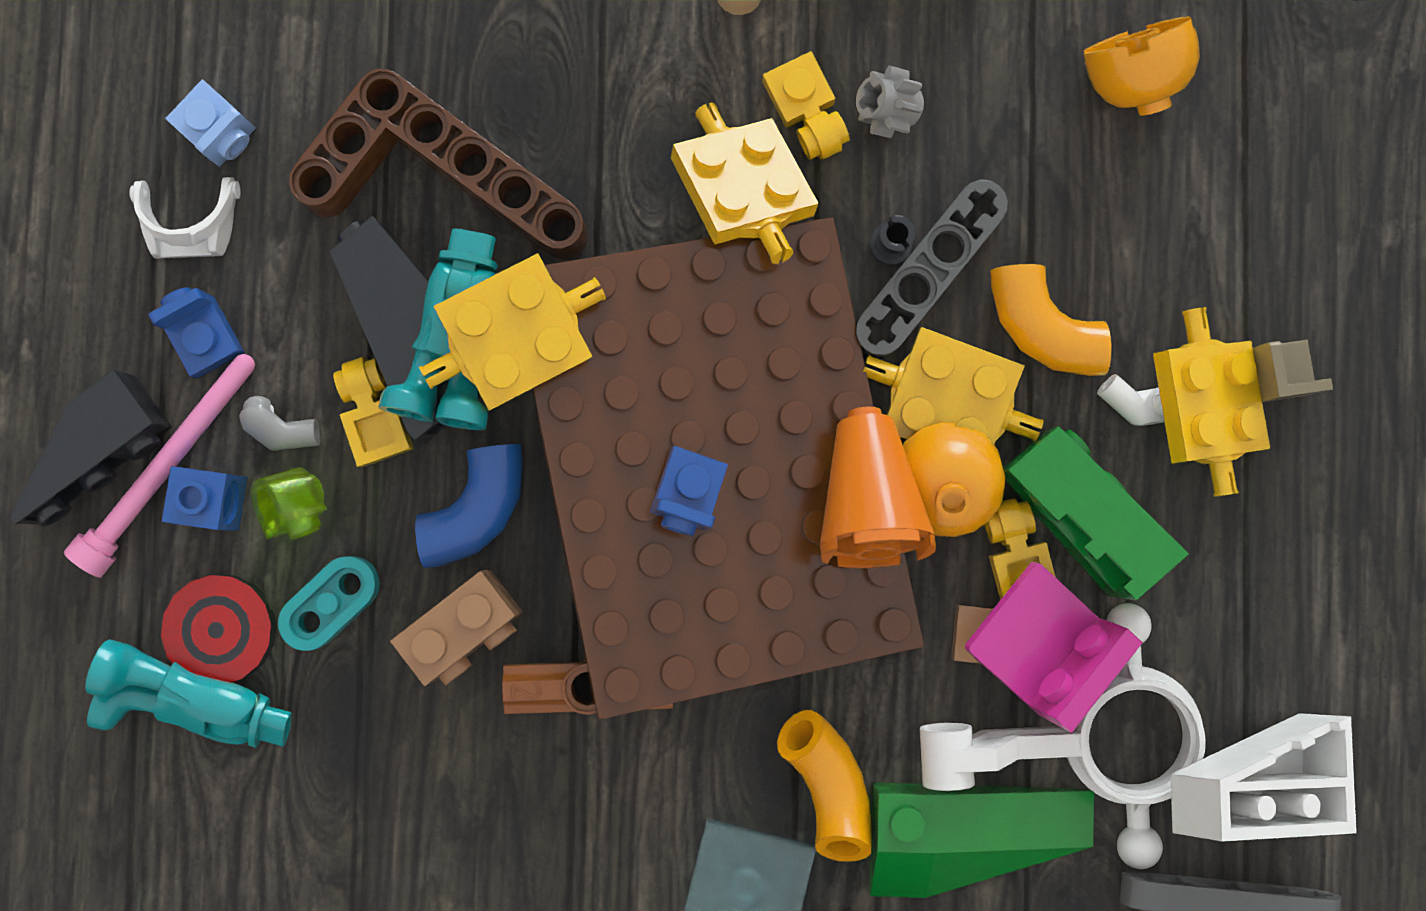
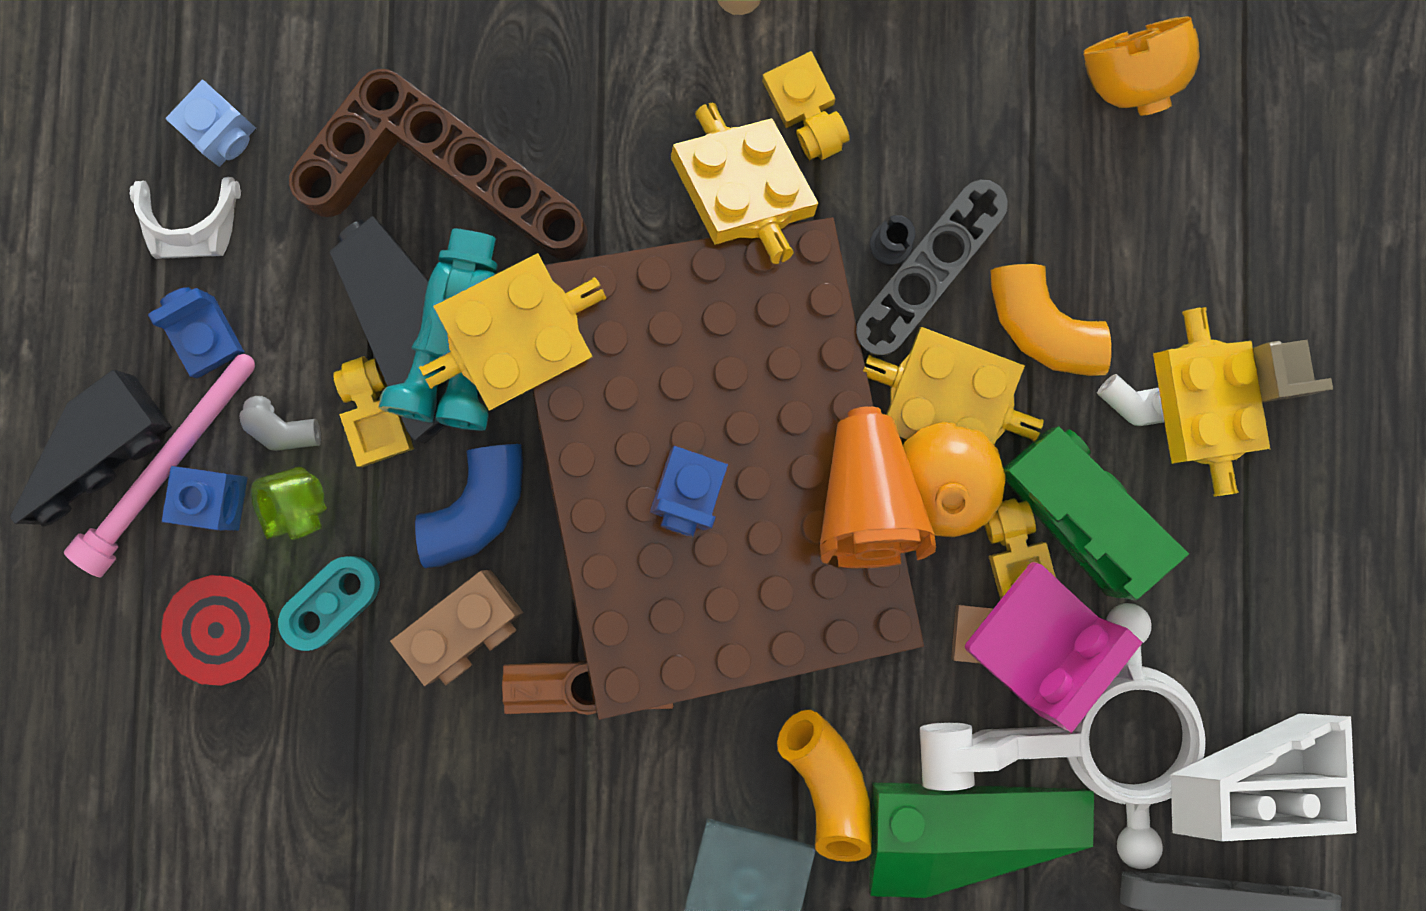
teal piece [85,639,292,748] -> none
light grey gear [856,65,924,138] -> none

